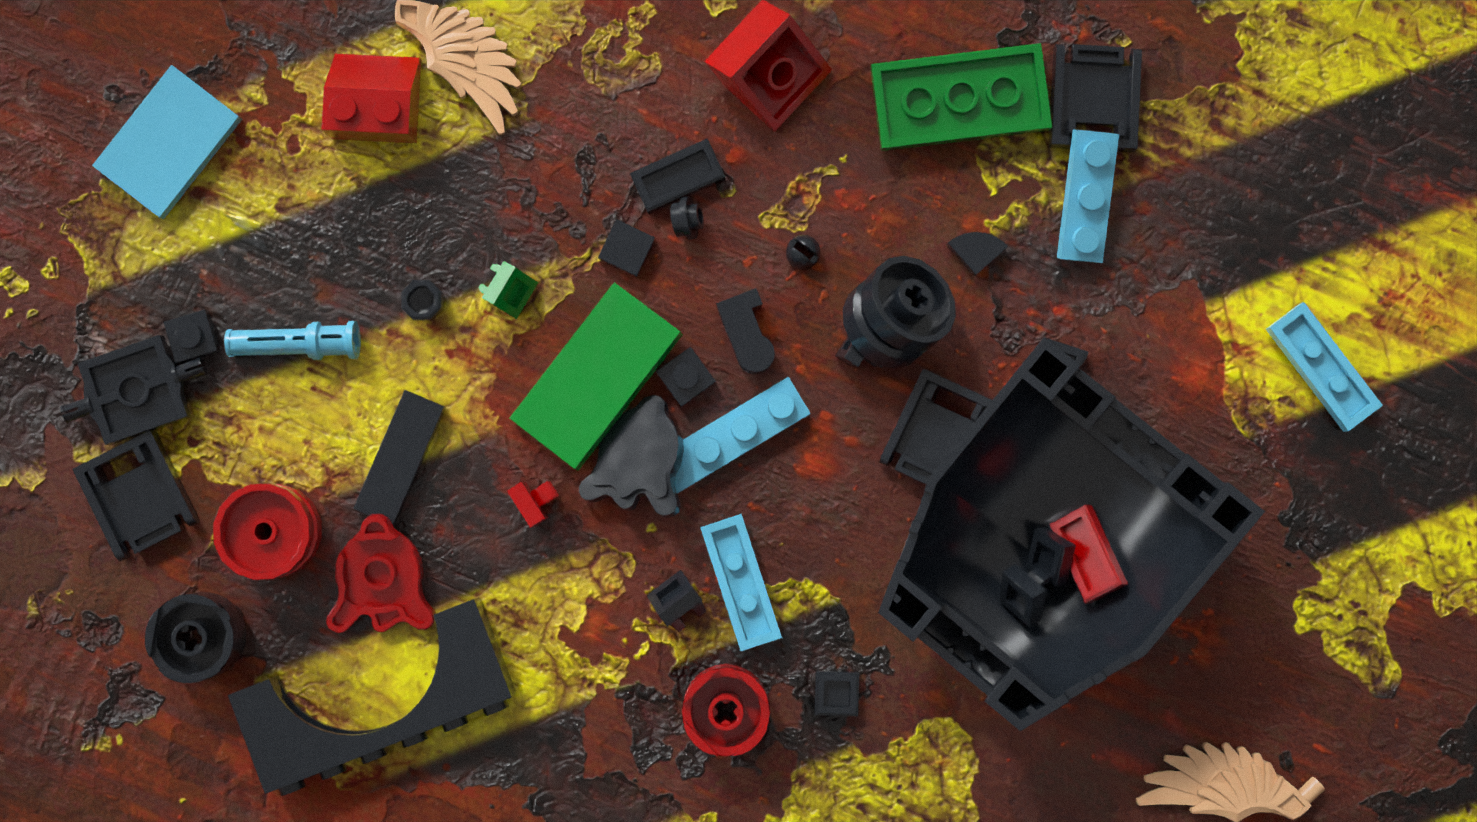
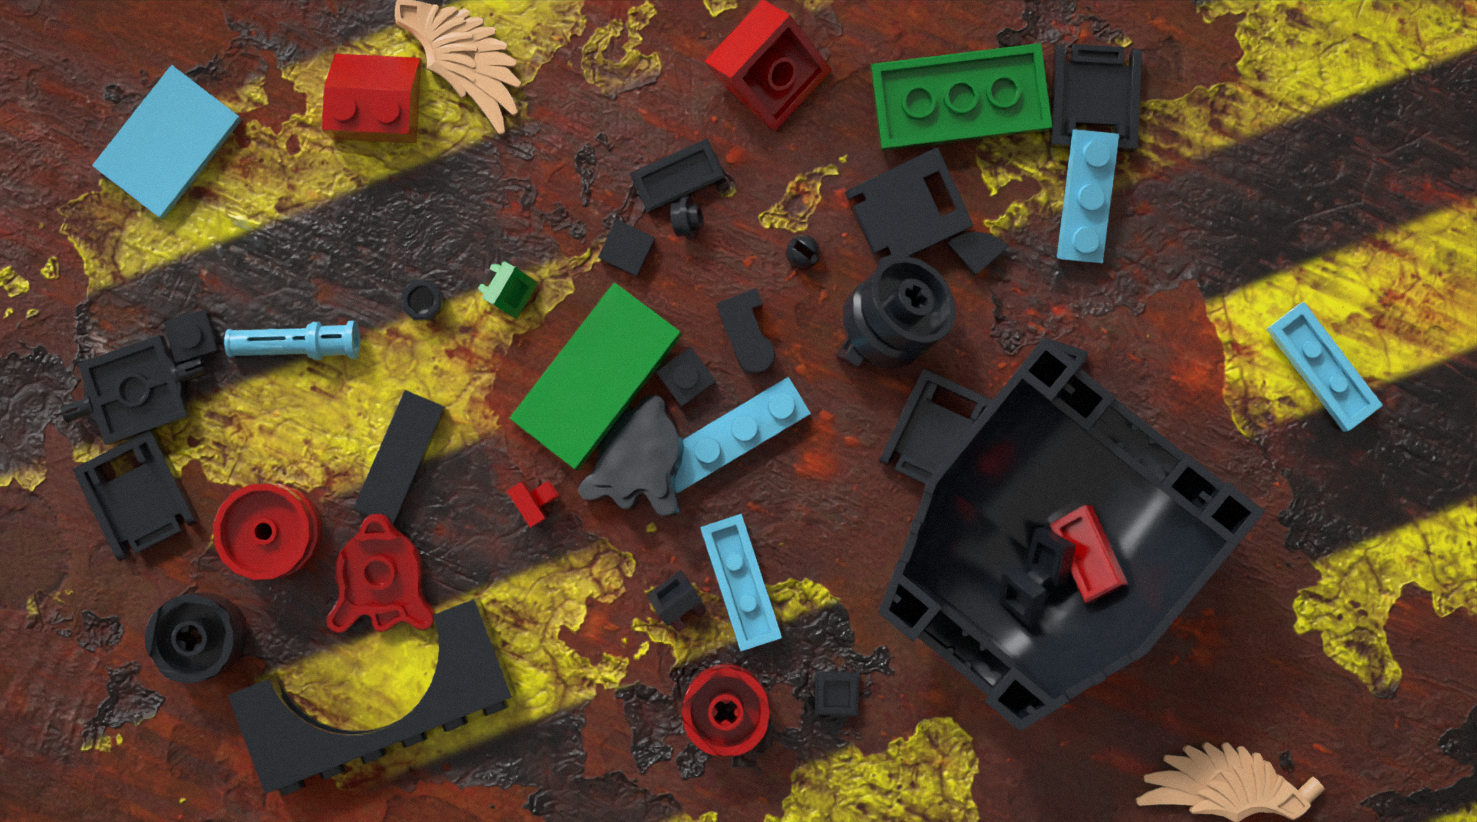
none -> black container [844,147,974,266]

